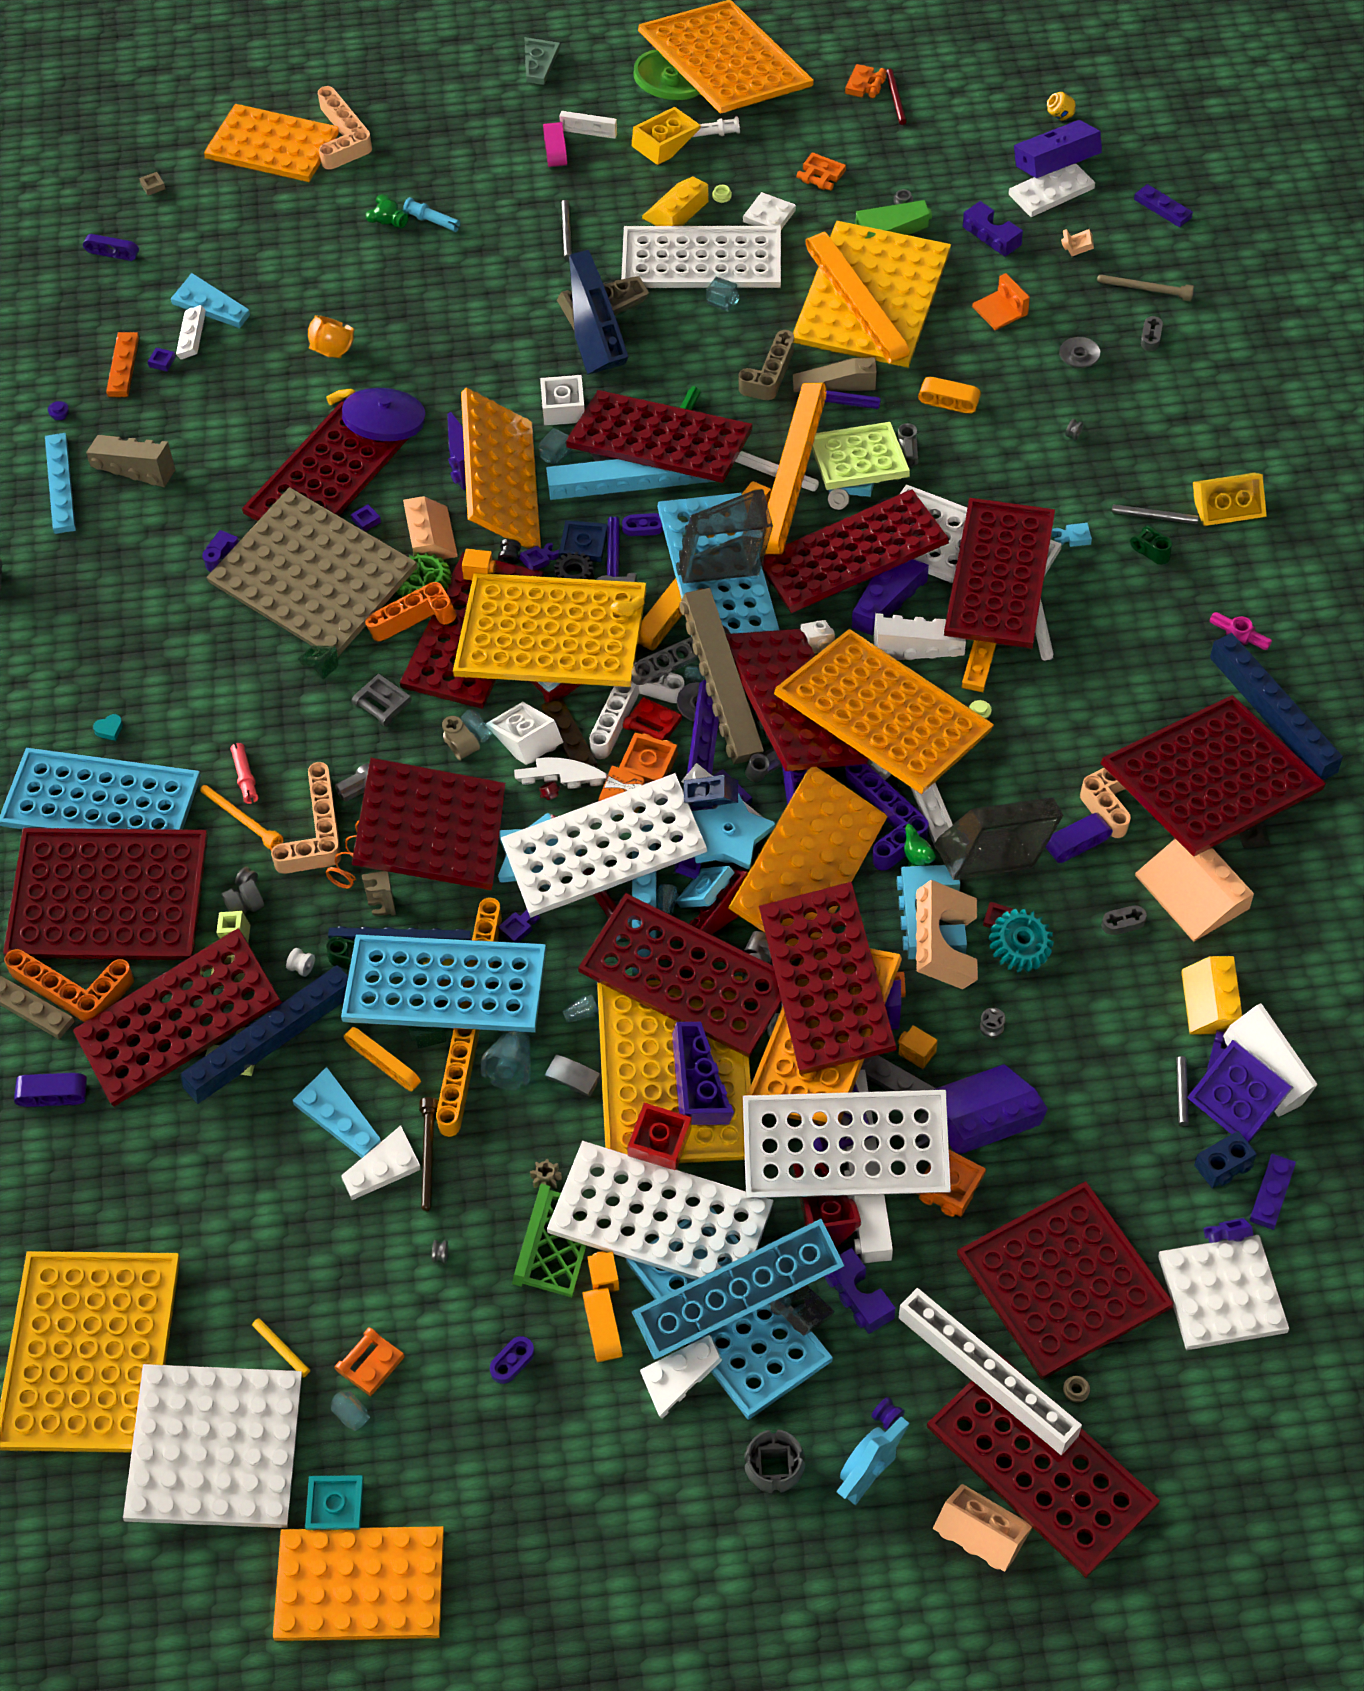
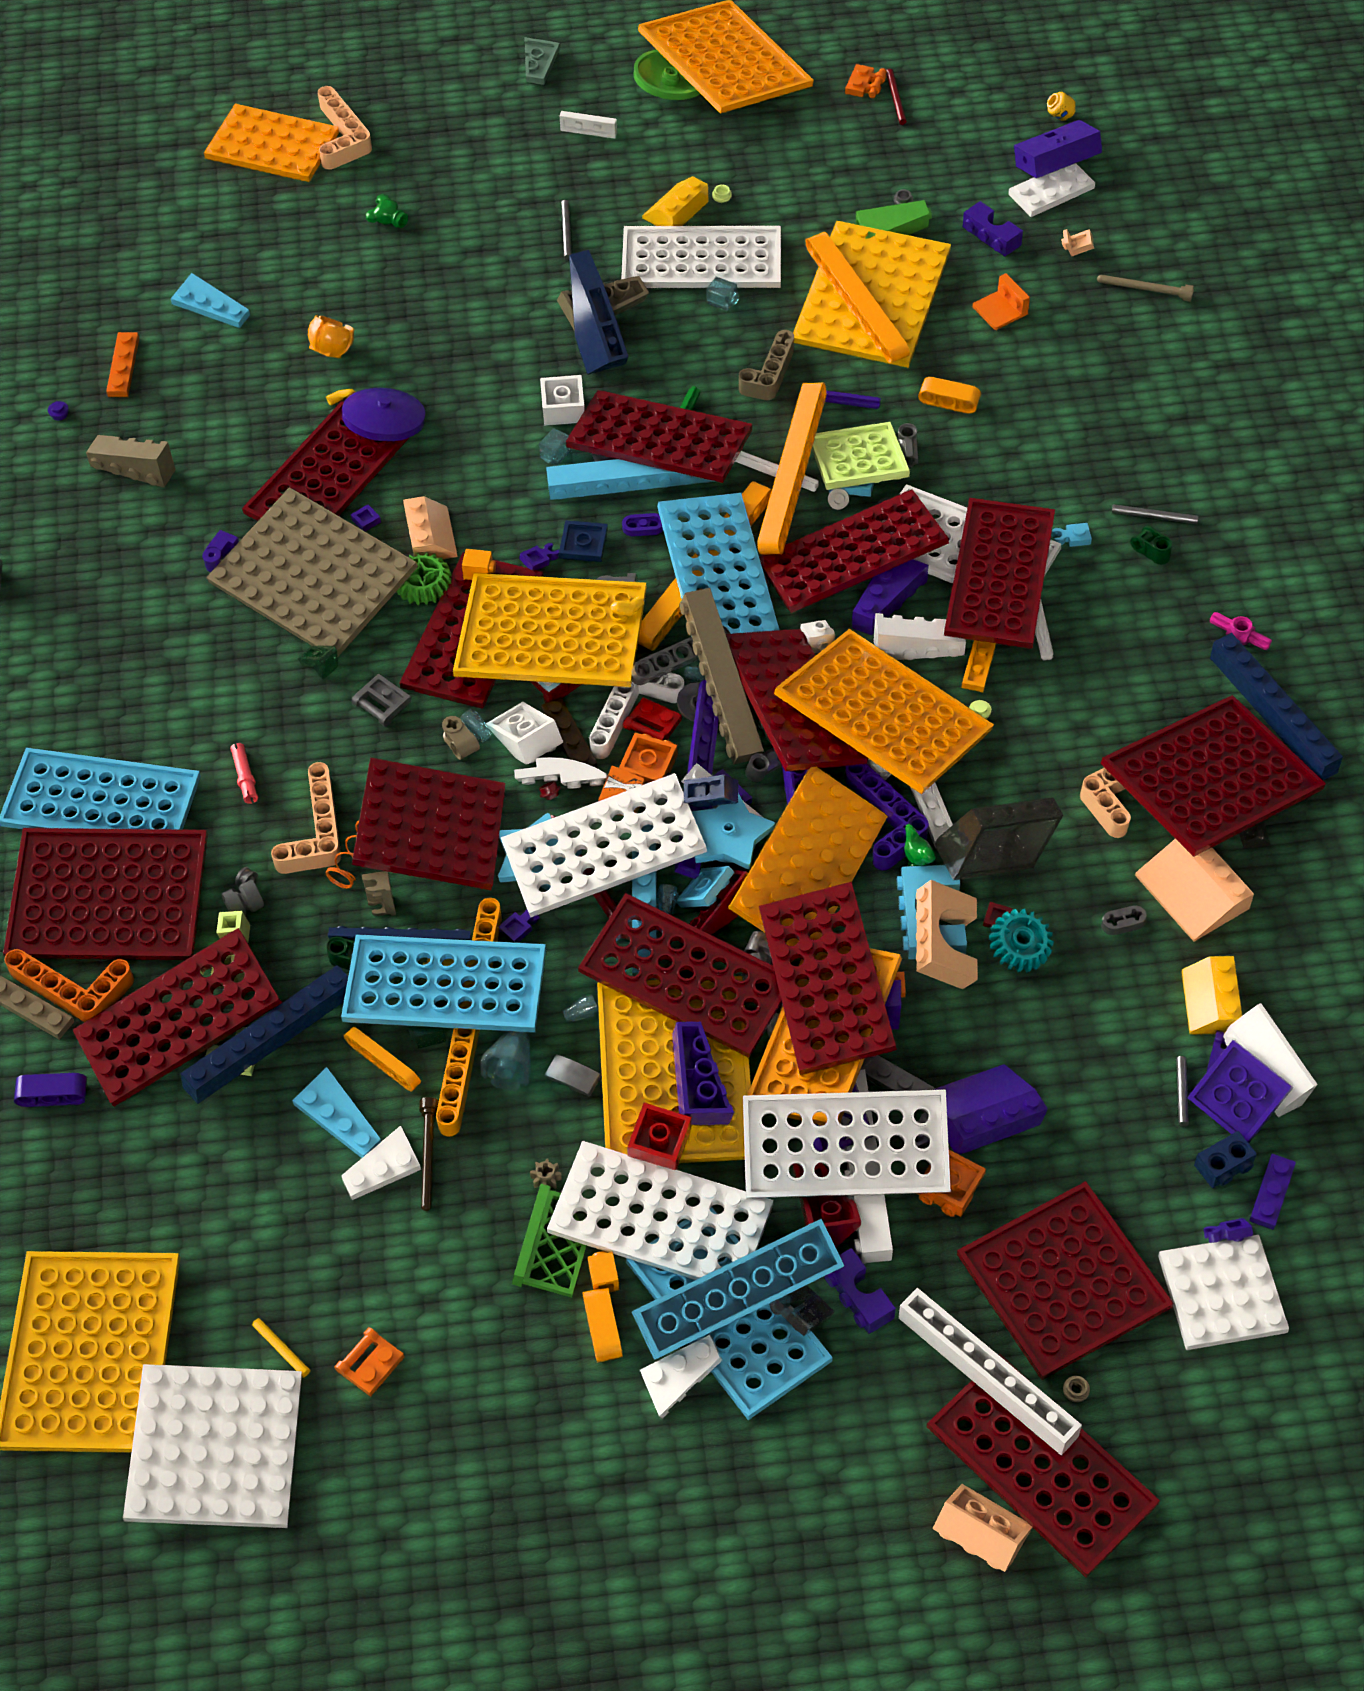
medium azure plate [45,433,76,534] -> none
dark purple beam [83,234,139,261] -> none
teal tile [93,714,123,741] -> none
dark tan plate [139,172,165,195] -> none
dark purple plate [147,347,176,371] -> none
white plate [176,305,206,359] -> none
light orange piece [200,785,284,851] -> none
light orange plate [273,1526,444,1641] -> none
white wheel [286,948,315,977] -> none
teal plate [305,1475,364,1530] -> none
clear light blue brick [331,1391,369,1431] -> none
flat silver piece [335,763,369,802] -> none
orange beam [365,582,457,641] -> none
medium azure pin [403,197,460,232] -> none
flat silver bush [432,1240,448,1264] -> none
dark purple slope [447,412,466,490] -> none
light orange plate [461,387,541,549] -> none
dark purple plate [490,1336,534,1384] -> none
black wheel [498,539,521,564] -> none
dark pink beam [543,122,567,167] -> none
black tyre [554,552,594,580] -> none
dark purple axle [607,516,619,577] -> none
yellow slope [631,107,701,165] -> none
clear smoke windscreen [676,489,773,584] -> none
white pin [693,116,740,137] -> none
white plate [743,192,796,229] -> none
dark grey piece [744,1429,805,1493] -> none
dark tan wedge [793,357,876,392] -> none
orange plate [796,152,846,191] -> none
medium azure plate [837,1417,910,1505] -> none
dark purple wheel [871,1397,905,1430] -> none
light orange brick [898,1025,938,1069] -> none
flat silver wheel [980,1008,1005,1038] -> none
dark purple beam [1044,813,1113,863] -> none
flat silver dish [1059,337,1100,368] -> none
flat silver bush [1065,419,1083,440] -> none
dark purple plate [1134,184,1193,228] -> none
flat silver beam [1141,316,1163,351] -> none
yellow slope [1193,473,1267,526] -> none

